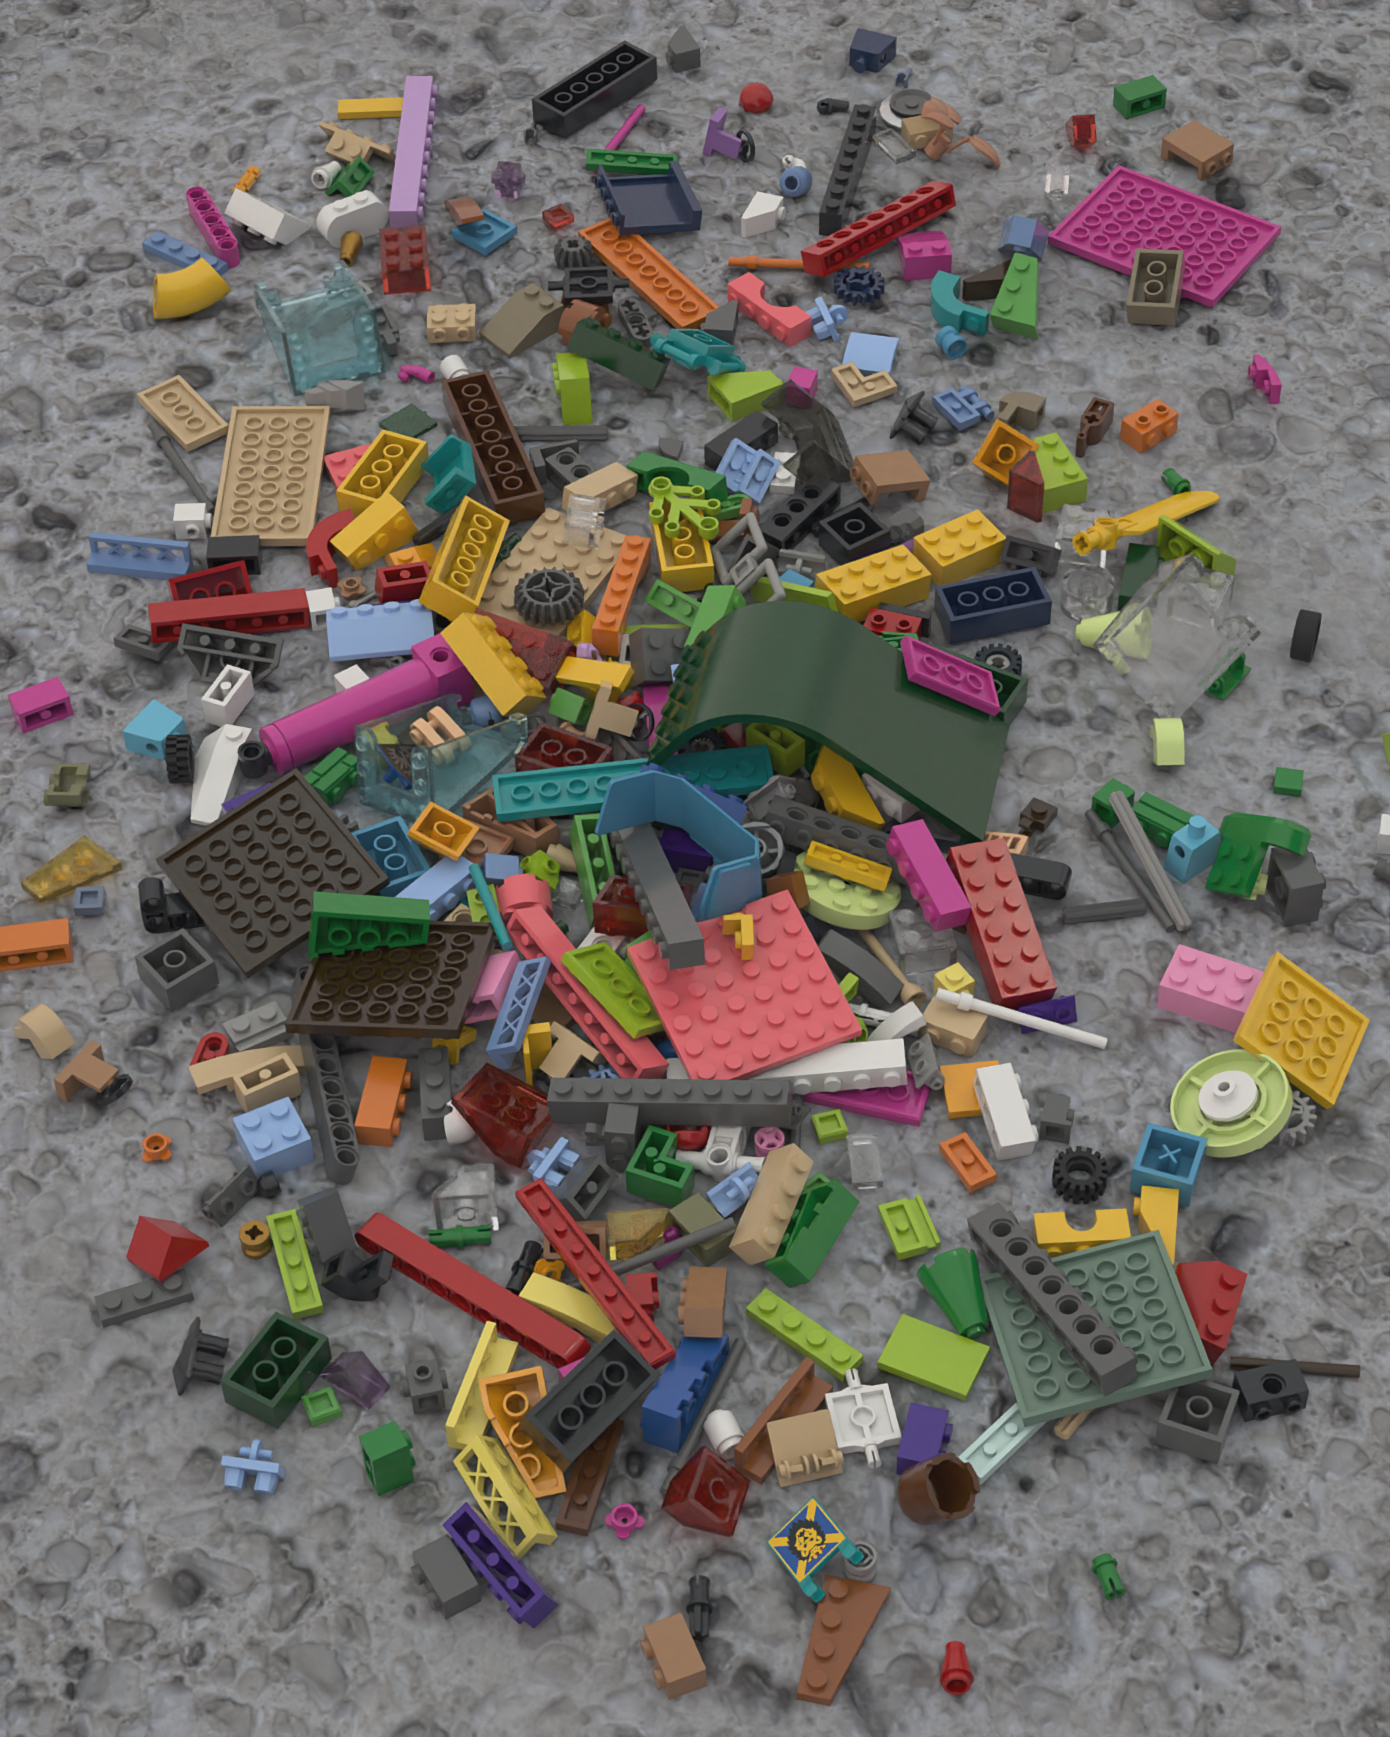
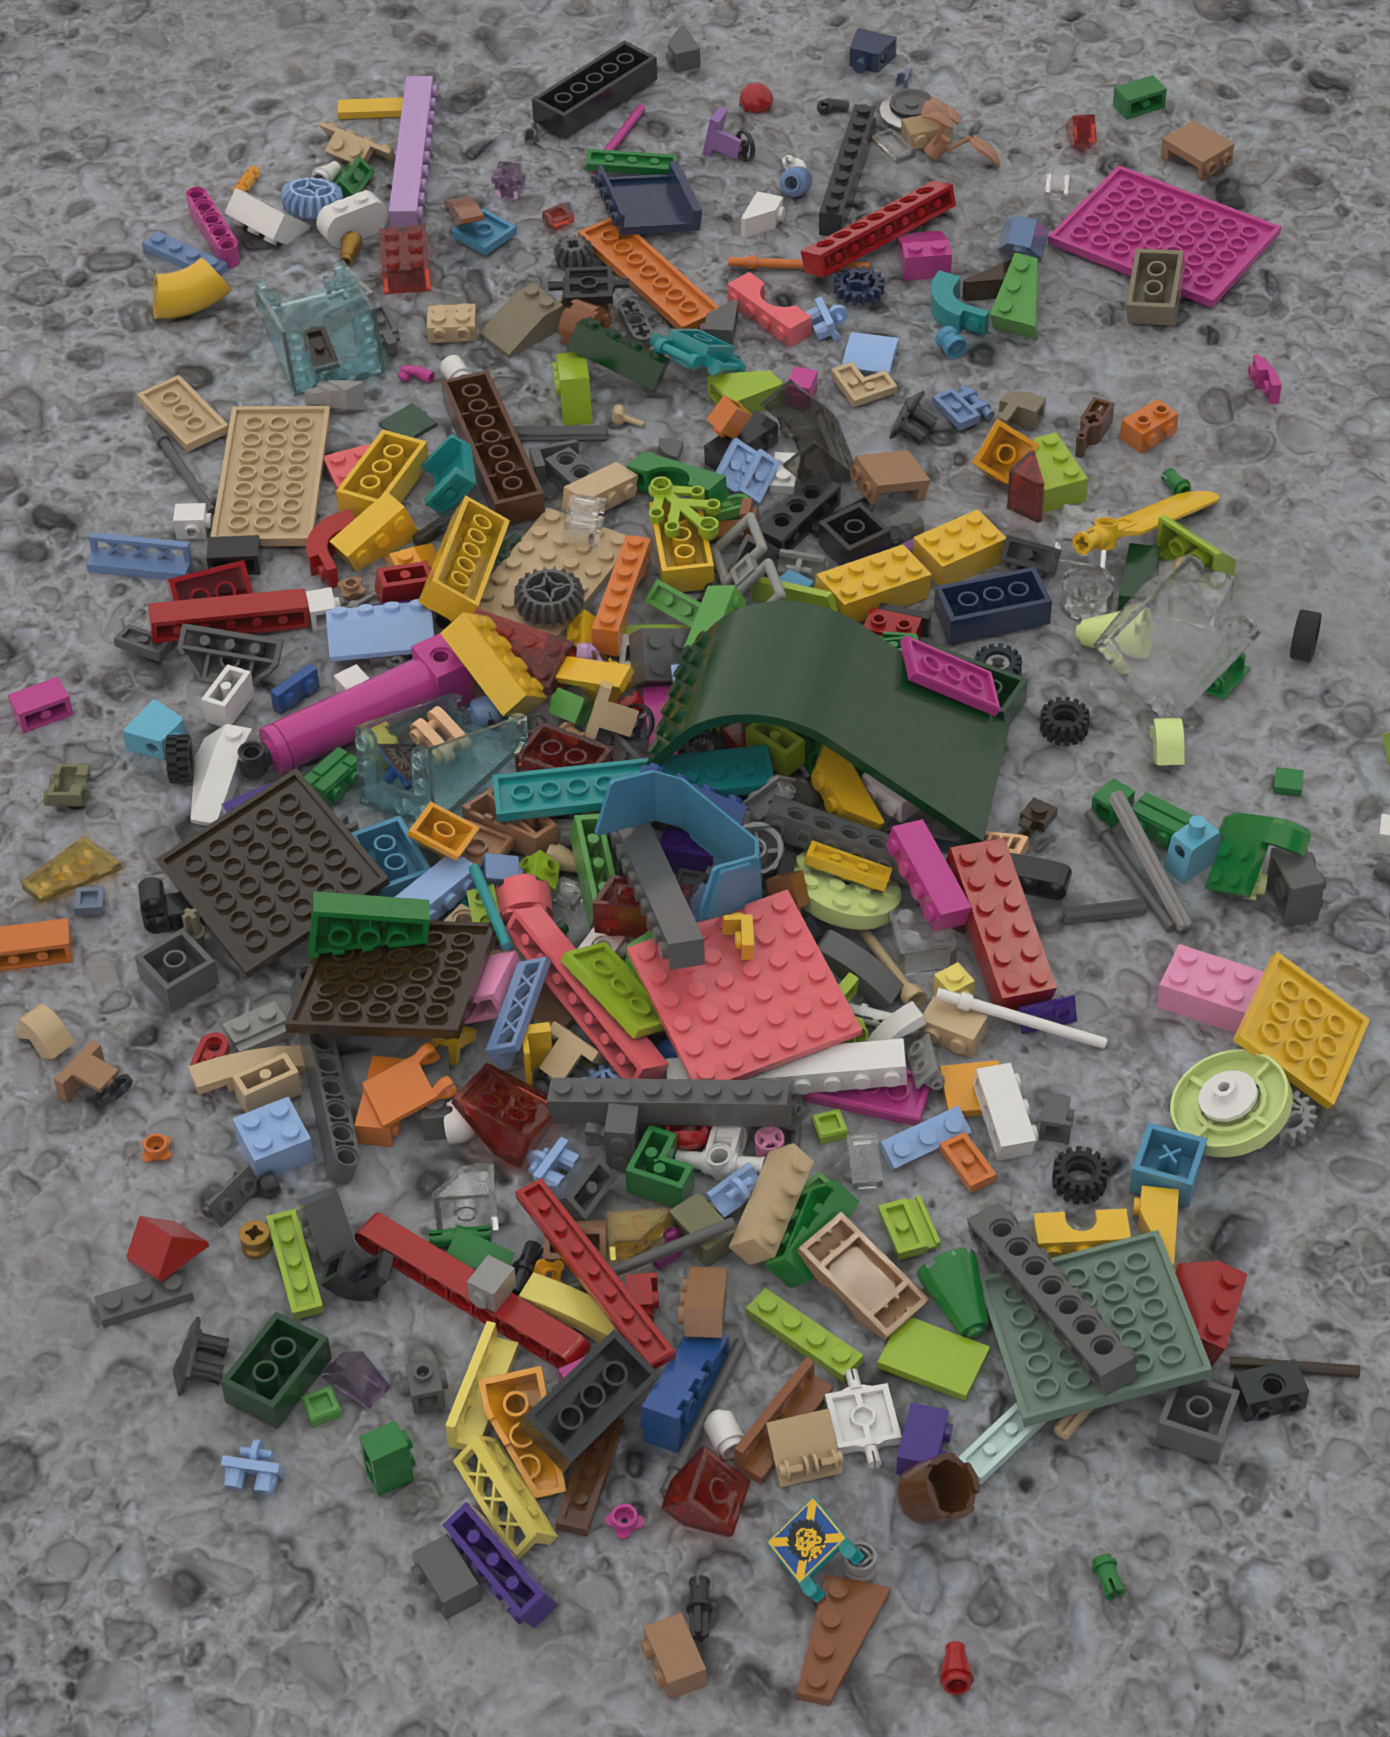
none -> dark tan axle [182,908,207,951]
none -> blue plate [270,663,320,715]
none -> light blue gear [281,177,343,220]
none -> dark brown plate [301,325,339,373]
none -> orange flag [362,1042,457,1129]
none -> green slope [447,1228,515,1270]
none -> light grey brick [467,1255,516,1313]
none -> tan hand [612,405,645,428]
none -> orange brick [707,395,753,439]
none -> medium nougat slope [797,1212,930,1340]
none -> light blue plate [878,1106,972,1171]
none -> black tyre [1040,697,1090,746]

